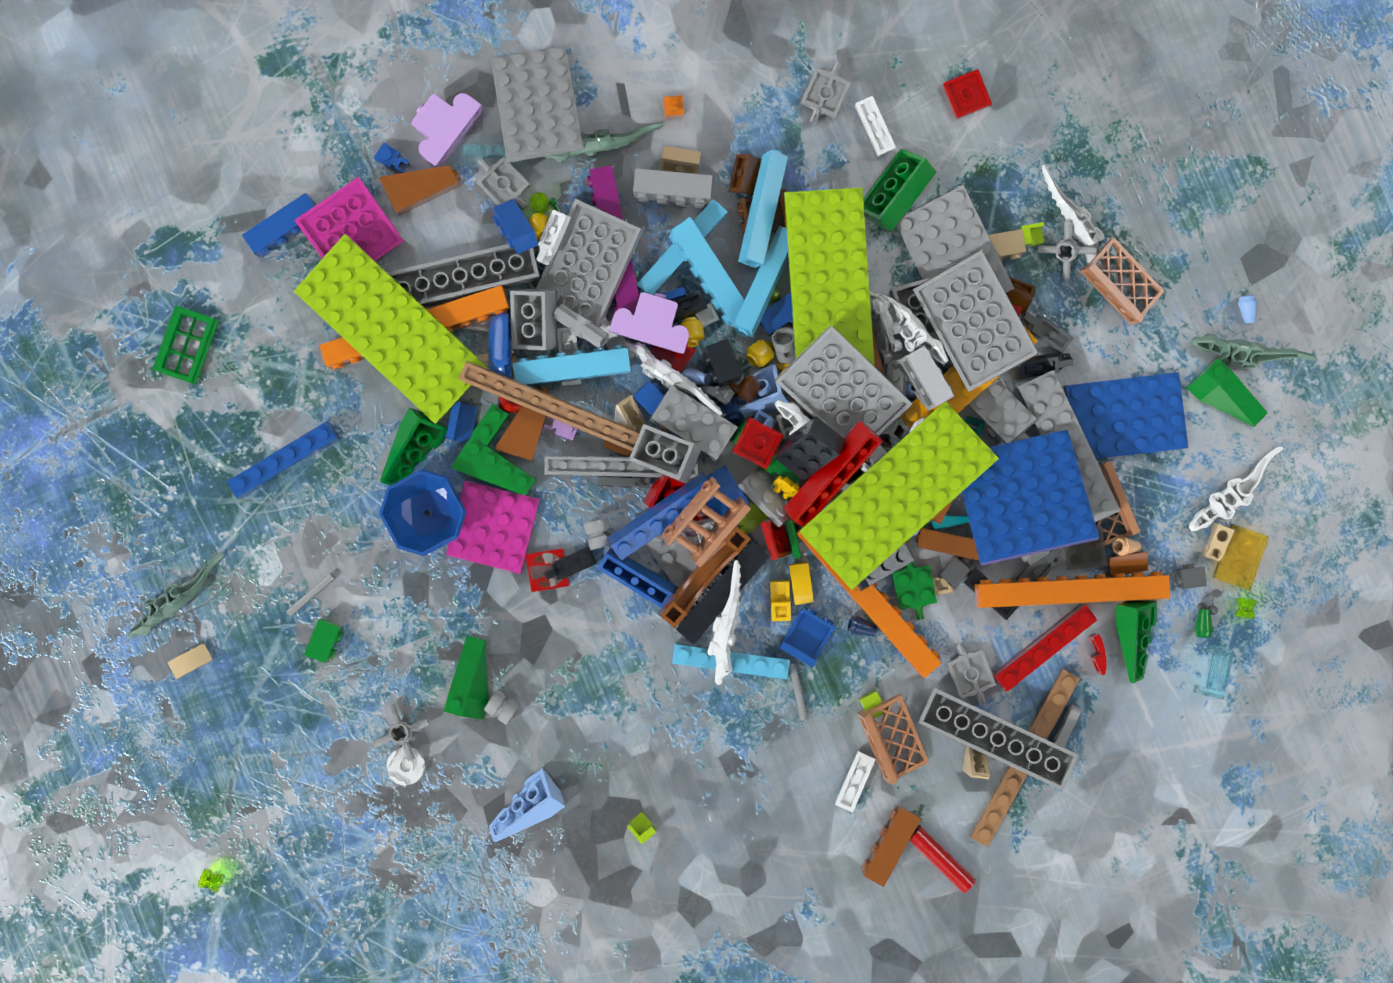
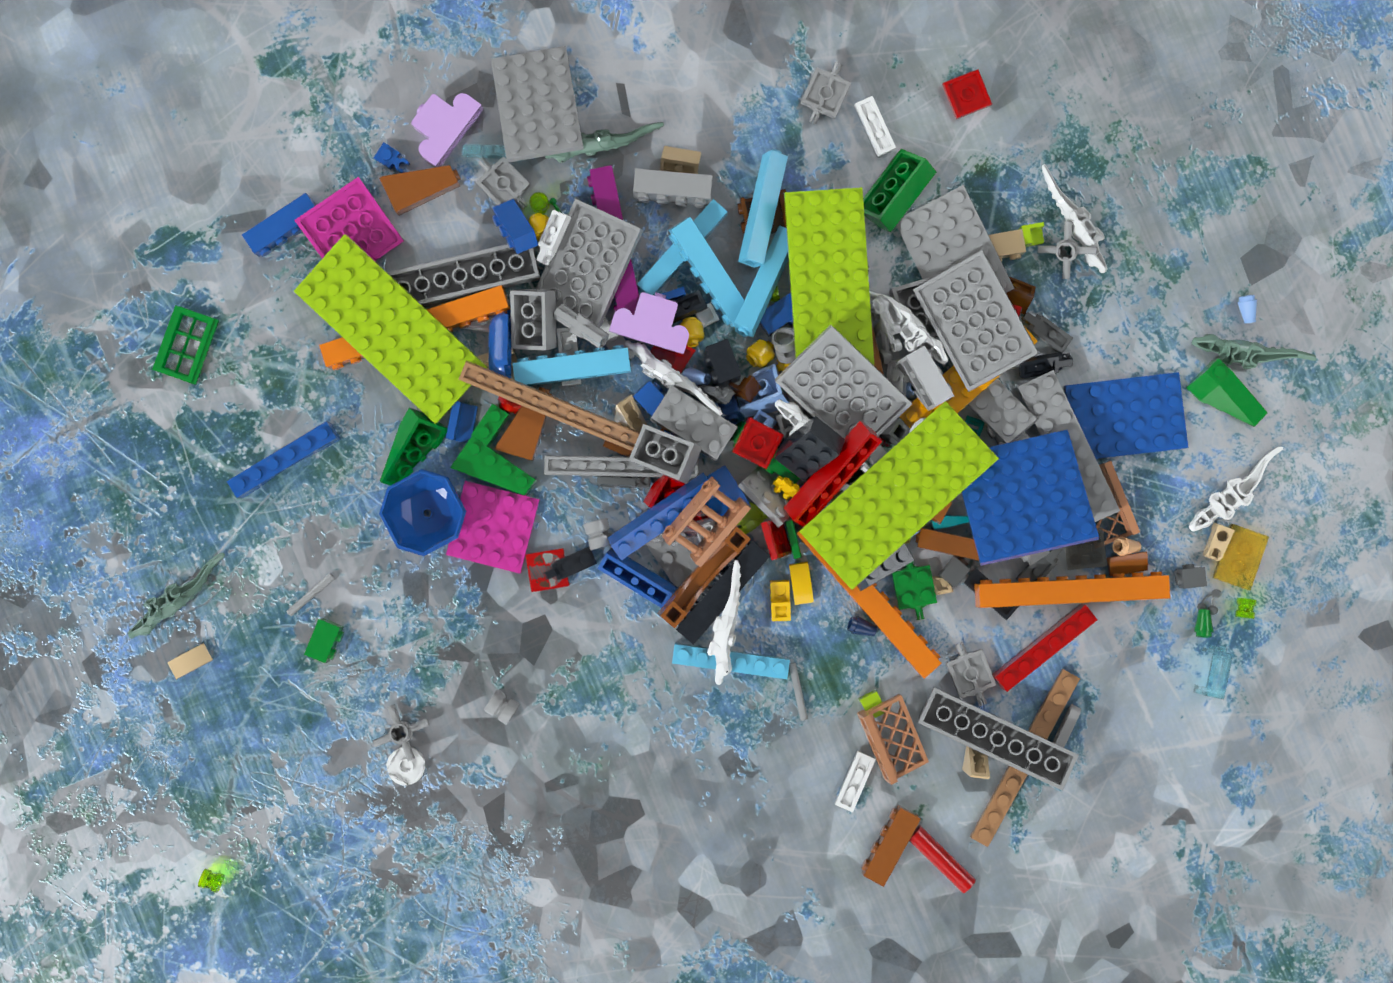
green wedge [443,635,489,720] -> none
light blue wedge [489,768,565,842] -> none
lavender plate [544,416,578,441] -> none
lime panel [627,812,657,845] -> none
orange tile [663,95,684,118] -> none
reddish brown panel [728,154,762,197] -> none
blue panel [779,607,836,668] -> none
nougat fence [1080,237,1165,325] -> none
red slope [1088,633,1107,676] -> none
green wedge [1115,601,1157,683] -> none

